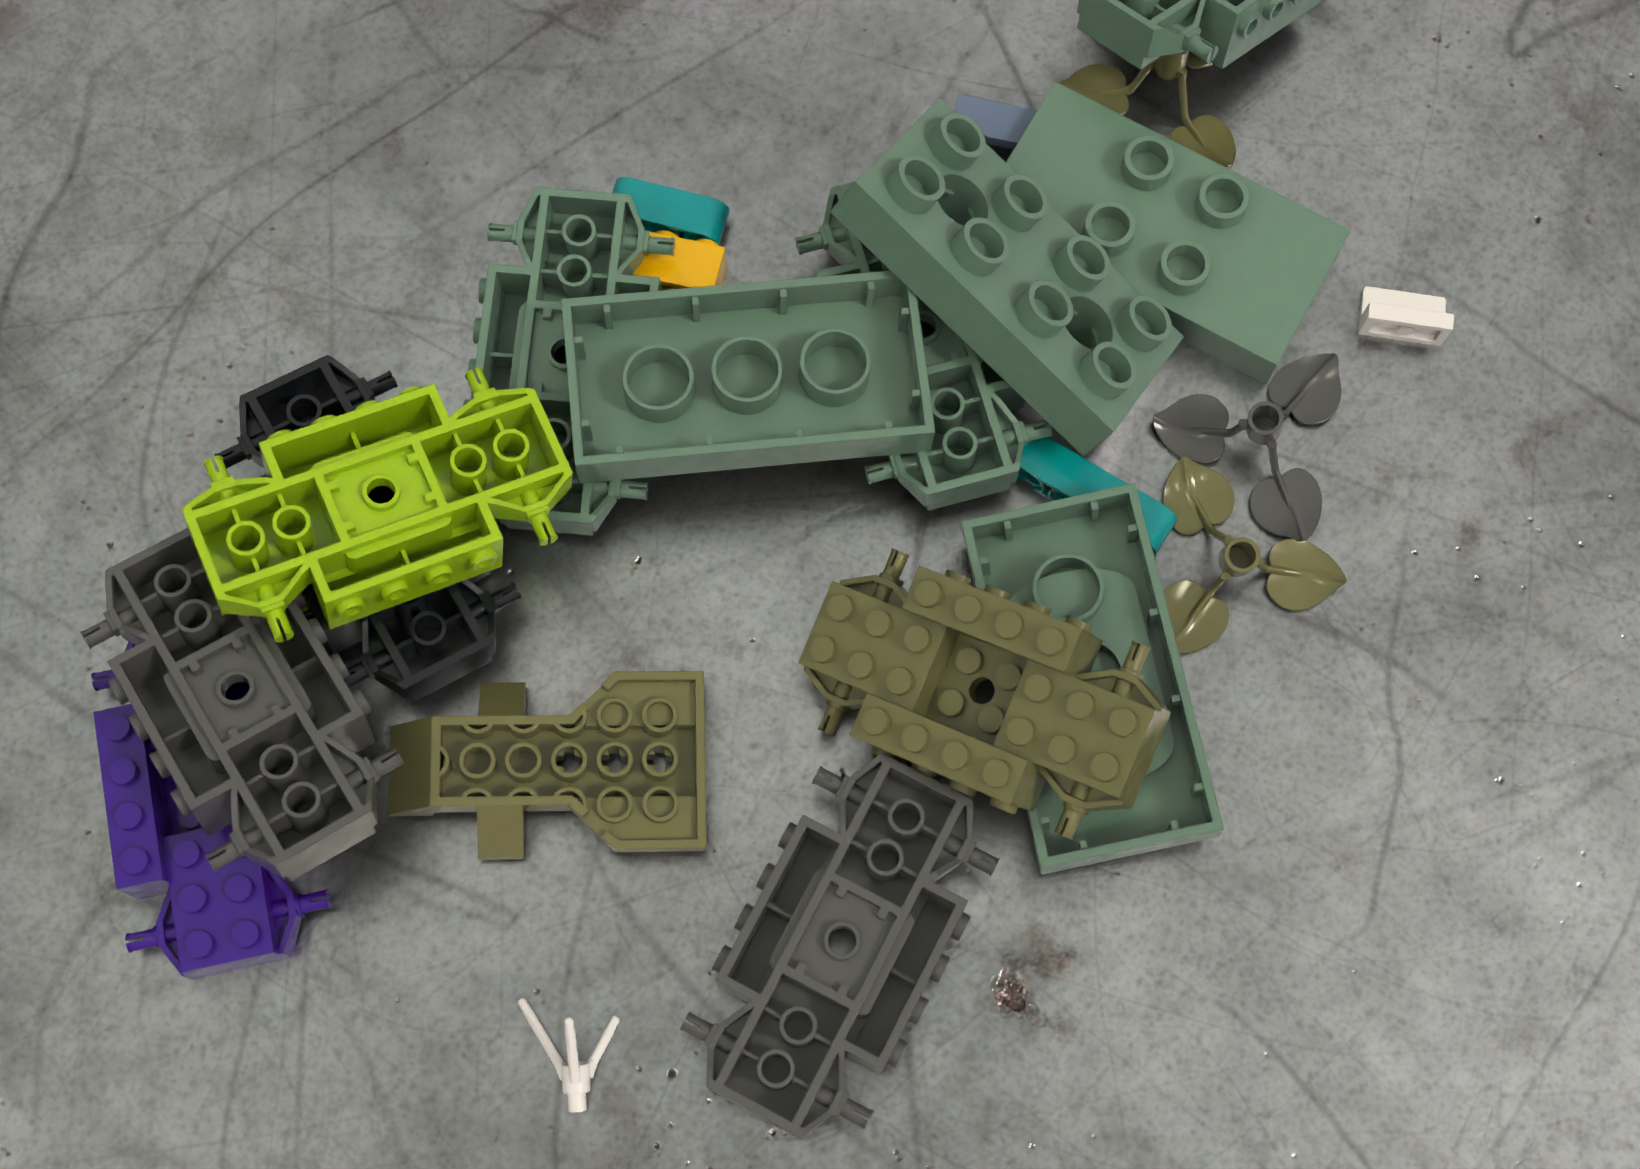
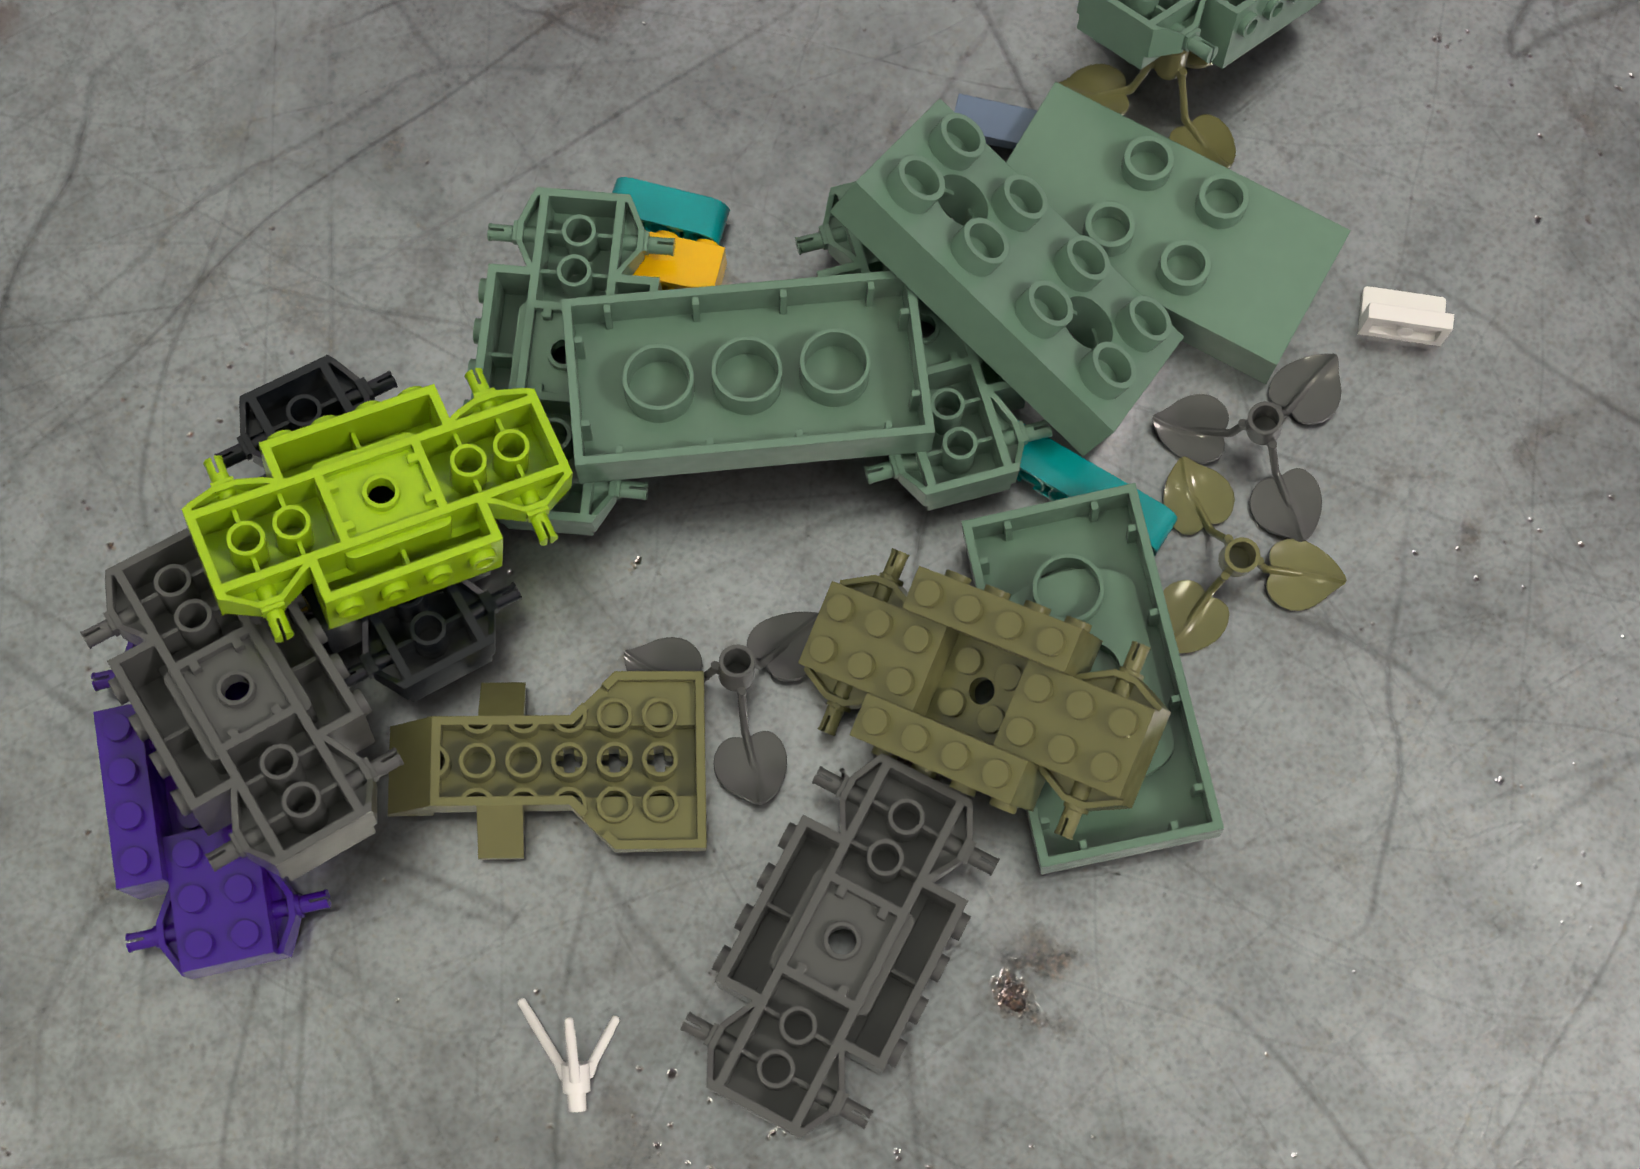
none -> dark grey plant [624,612,818,805]

